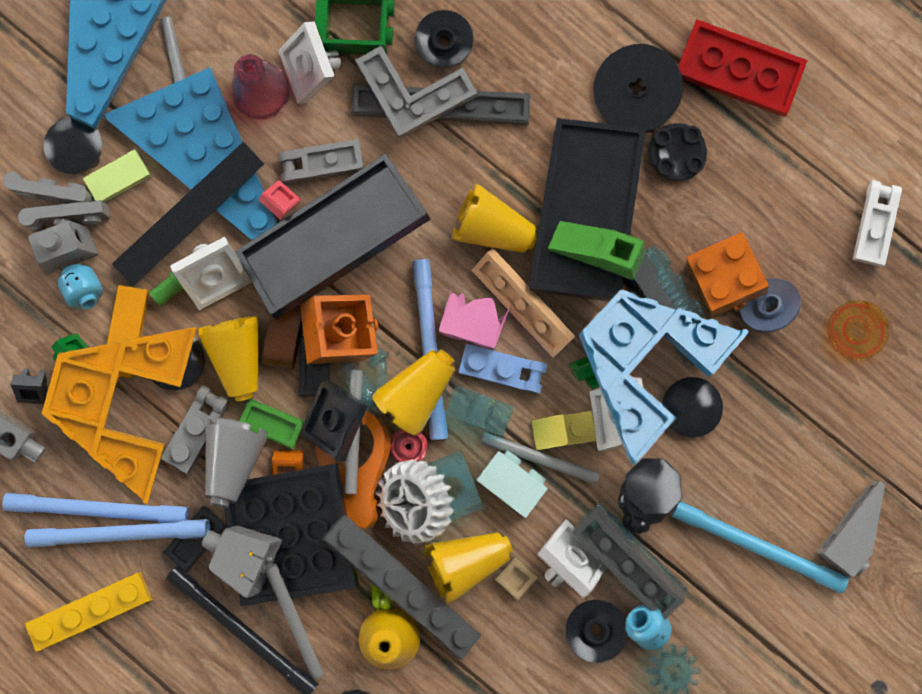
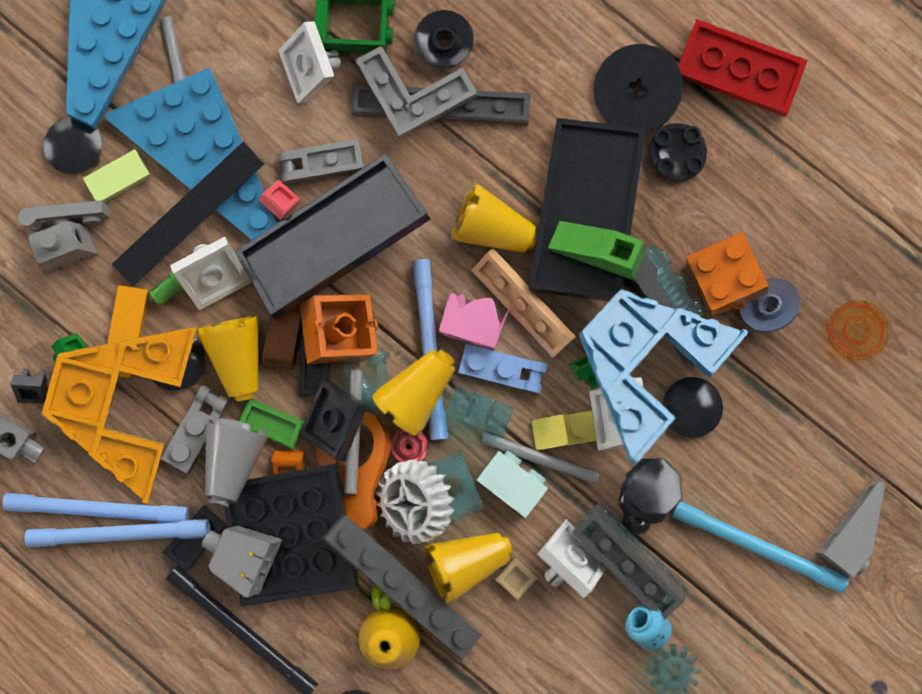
light grey plate [3,172,94,204] -> none
yellow plate [24,572,152,652] -> none
medium azure head [57,264,103,310] -> none
clear pink cone [231,54,290,120] -> none
light grey bar [264,564,324,679] -> none
black dish [566,599,628,663] -> none
white plate [852,180,902,267] -> none

